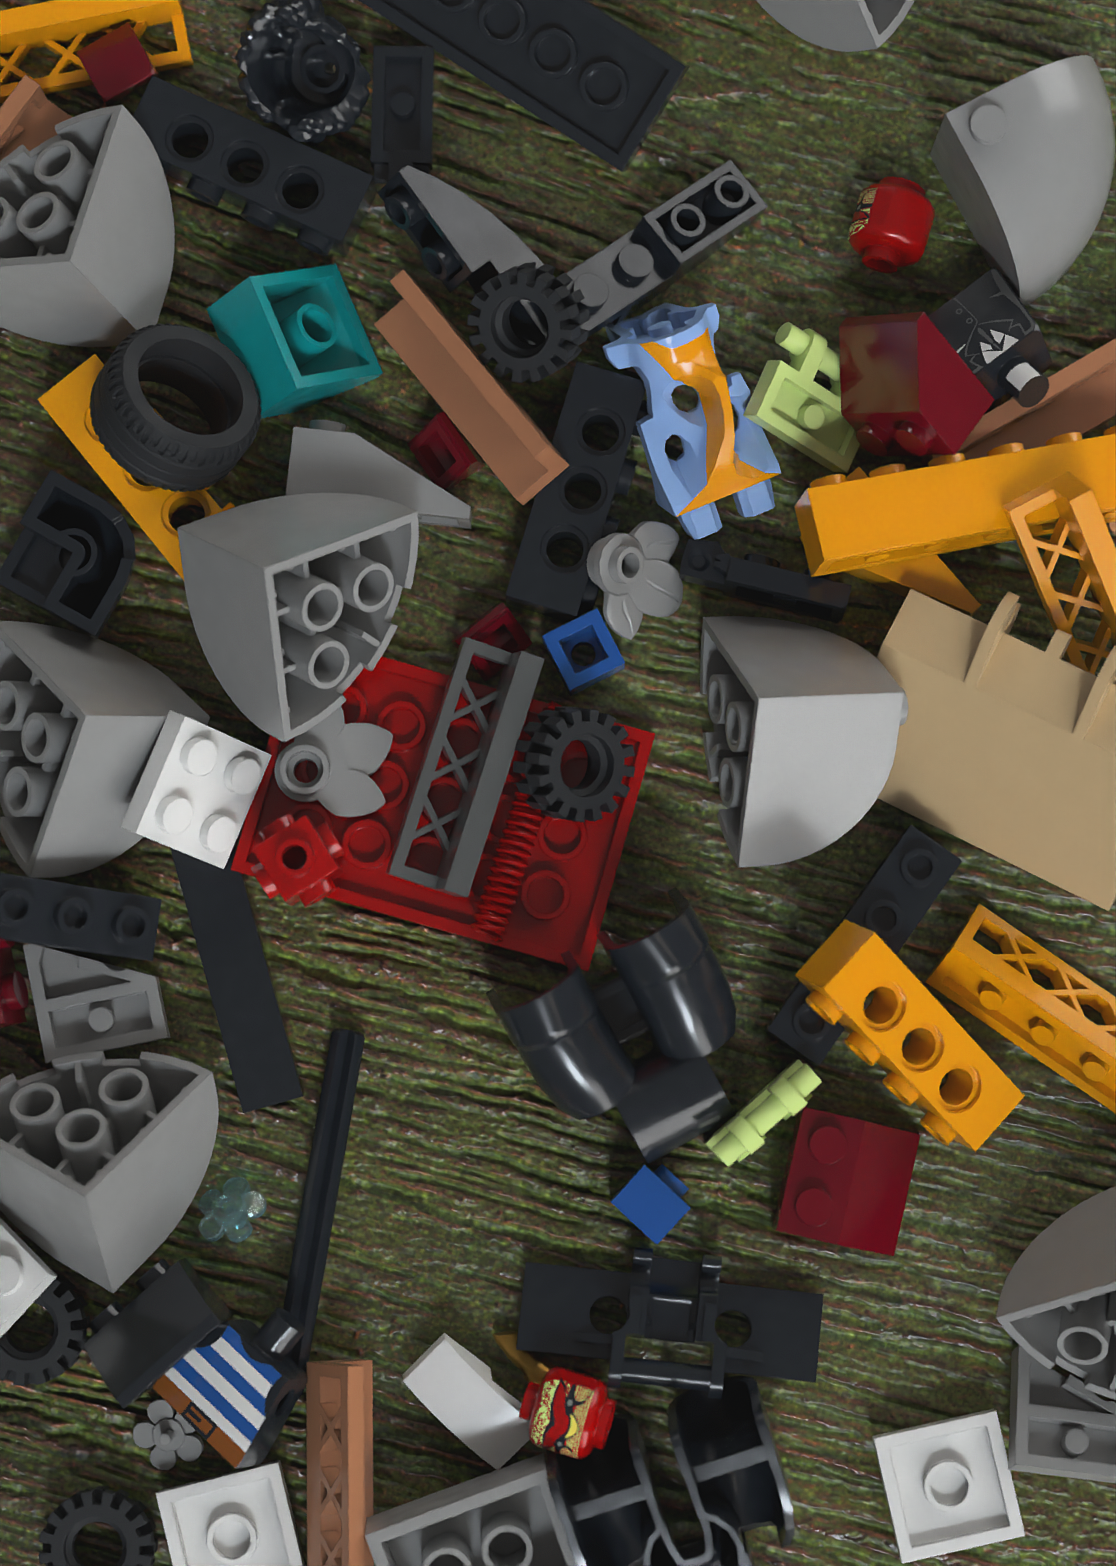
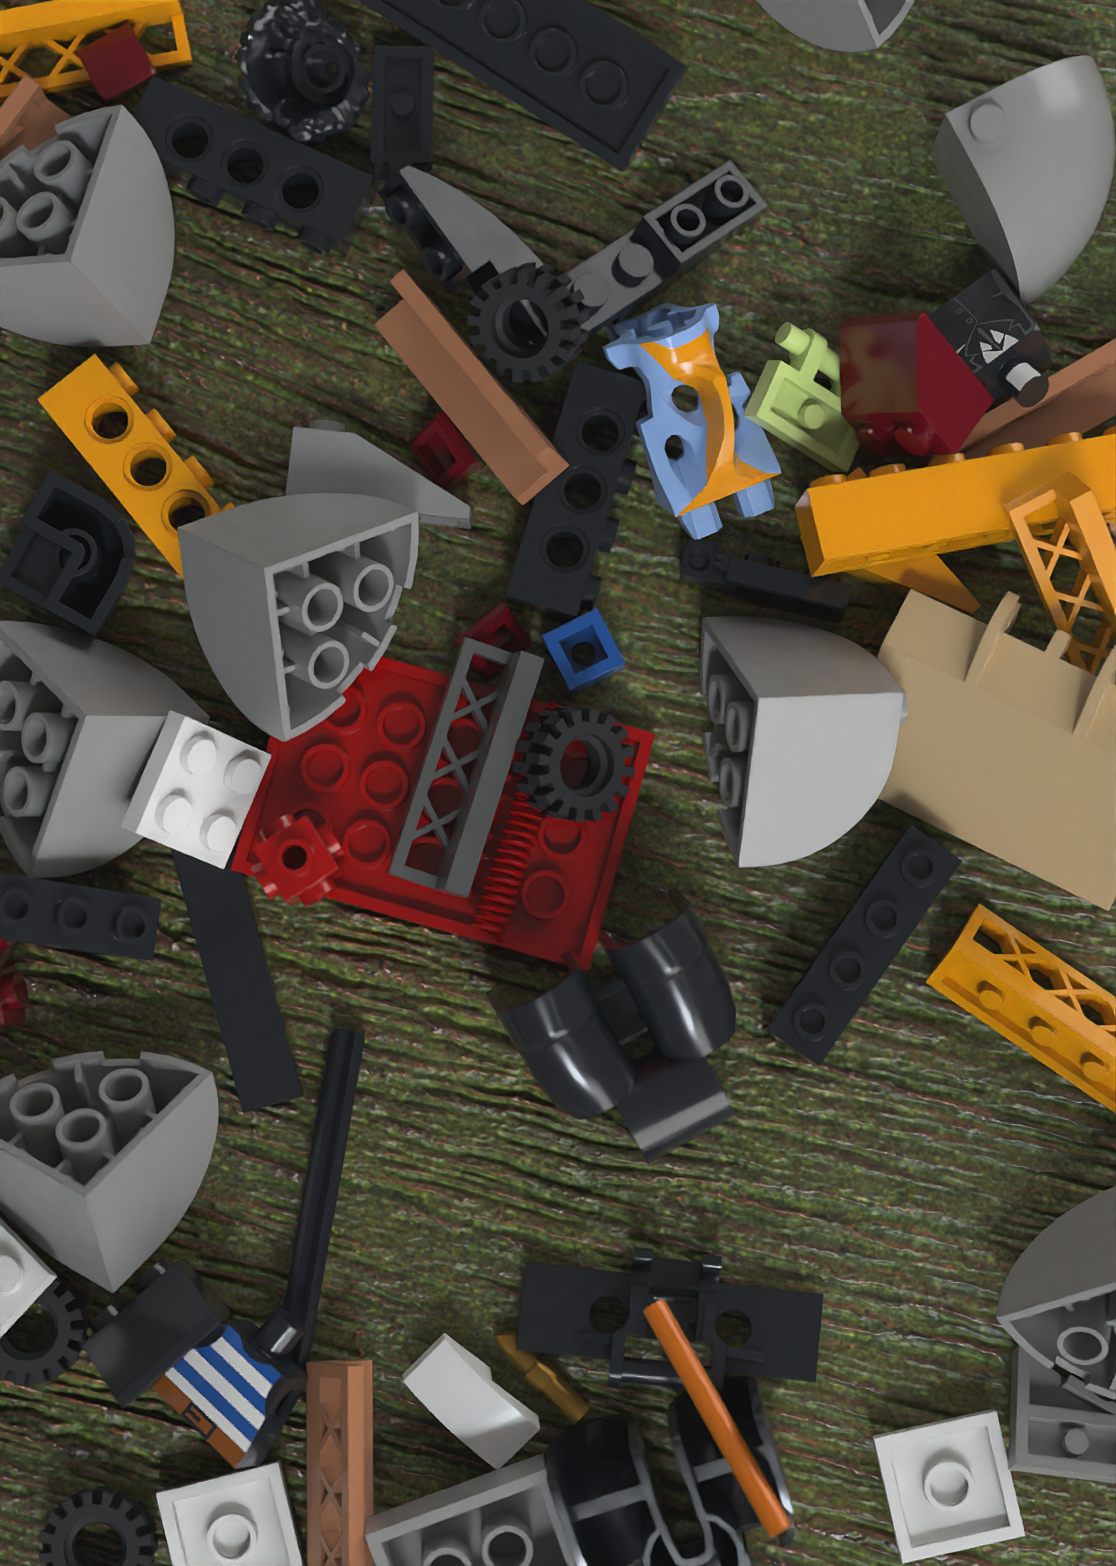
light grey wing [23,944,171,1063] -> none
black tyre [90,323,261,492] -> none
light grey plant [133,1398,204,1470] -> none
clear light blue plant [198,1177,267,1243] -> none
teal slope [207,264,383,418] -> none
light grey plate [275,706,393,817] -> none
red head [519,1367,617,1459] -> none
light grey plate [587,521,683,640] -> none
blue plate [610,1163,691,1245] -> none
yellowish green plate [704,1059,822,1167] -> none
dark red slope [772,1107,921,1256] -> none
light orange brick [795,919,1025,1152] -> none
red head [848,177,935,273] -> none
none -> orange bar [643,1299,792,1538]

